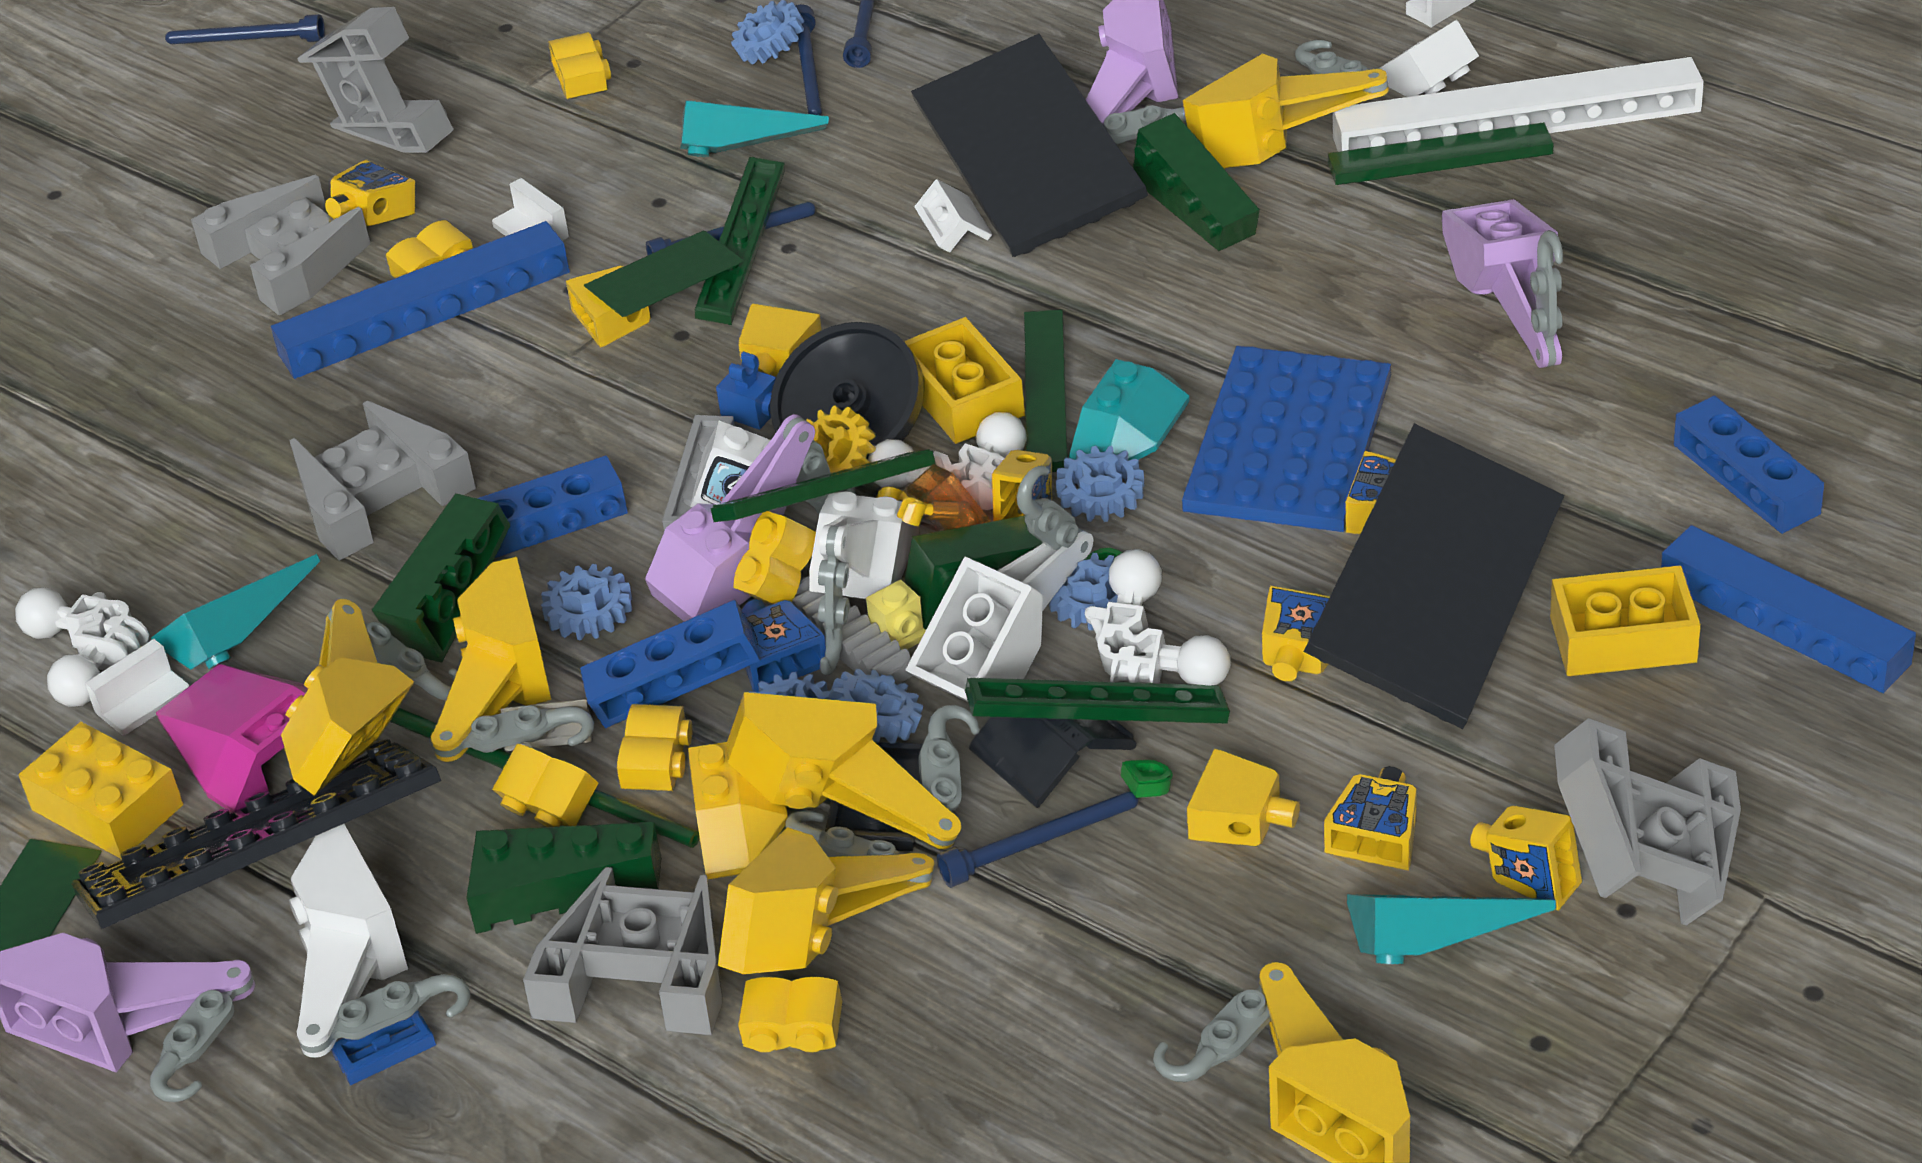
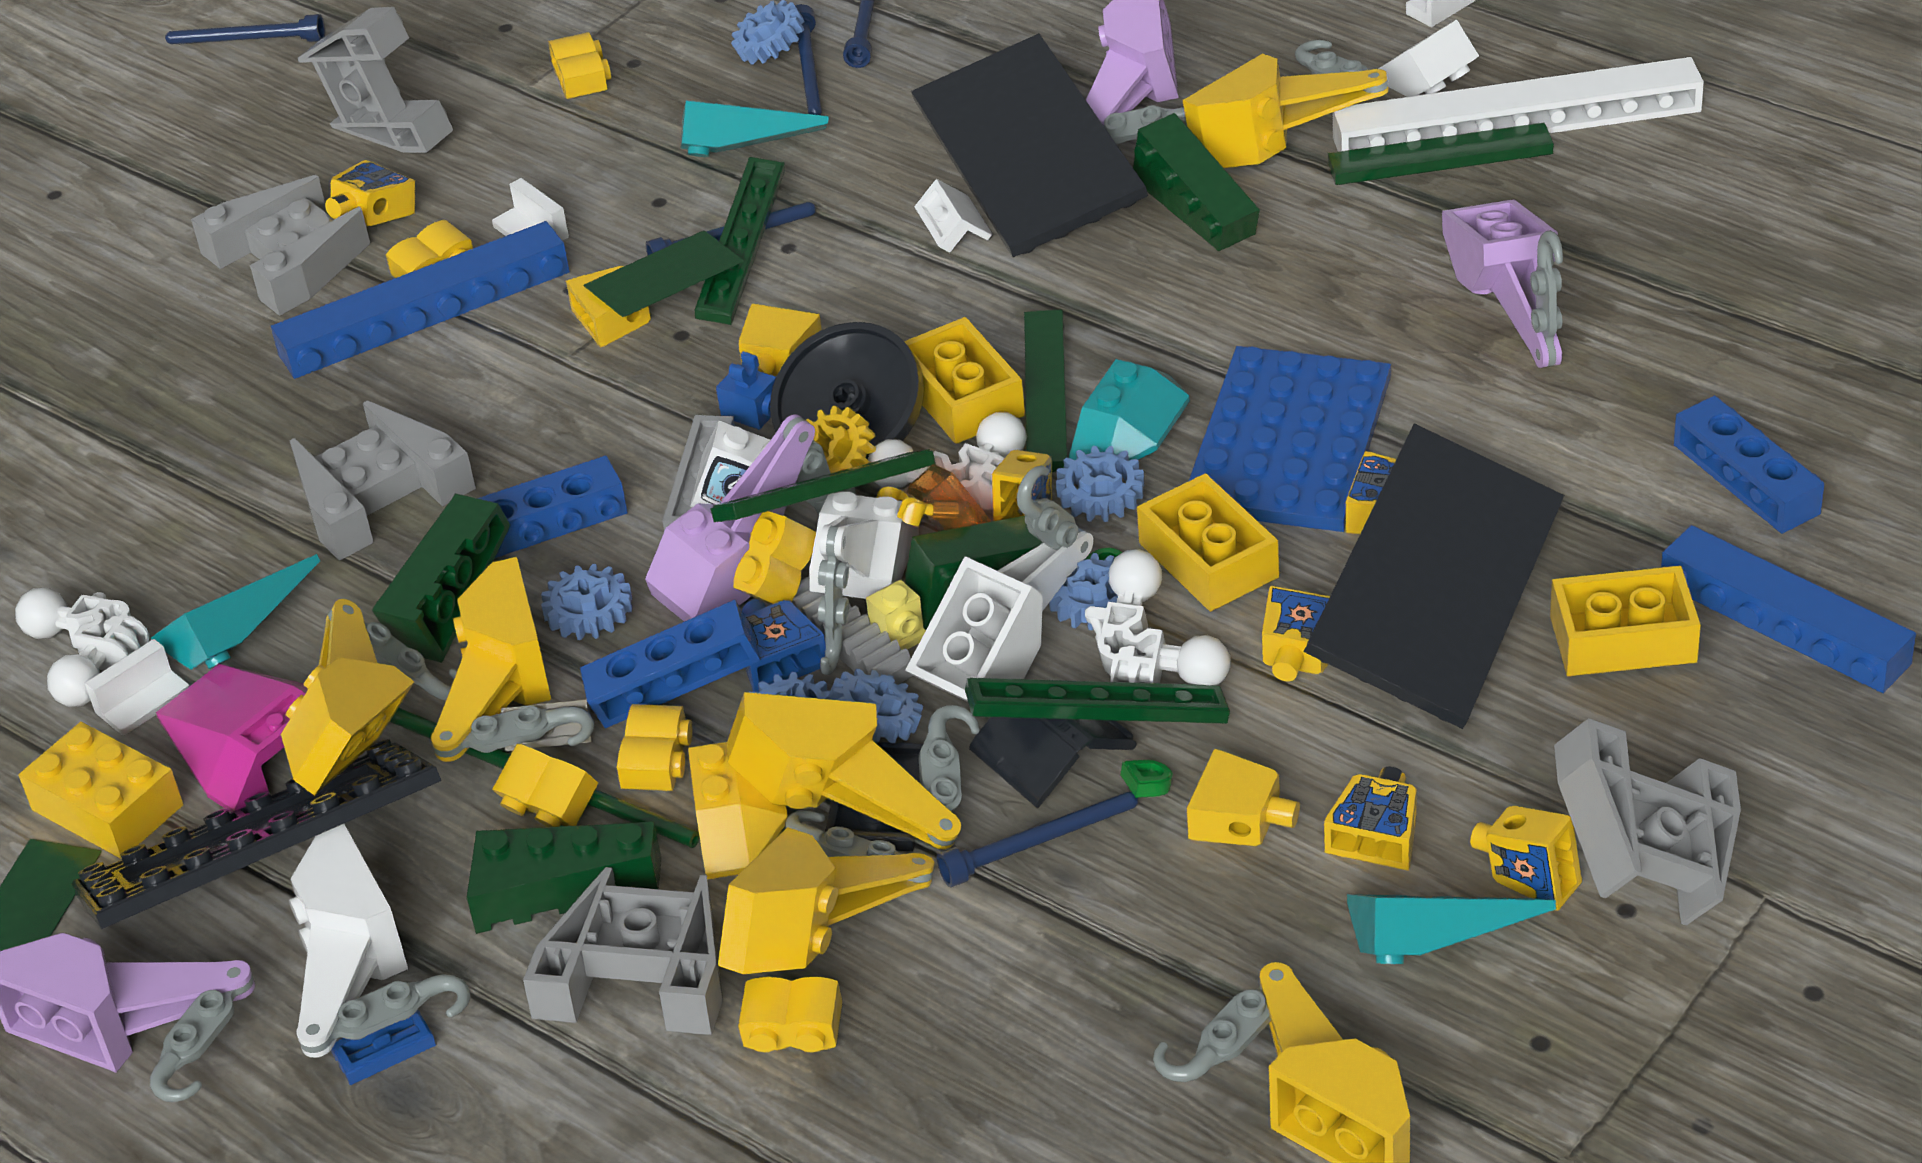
none -> yellow brick [1137,473,1279,612]

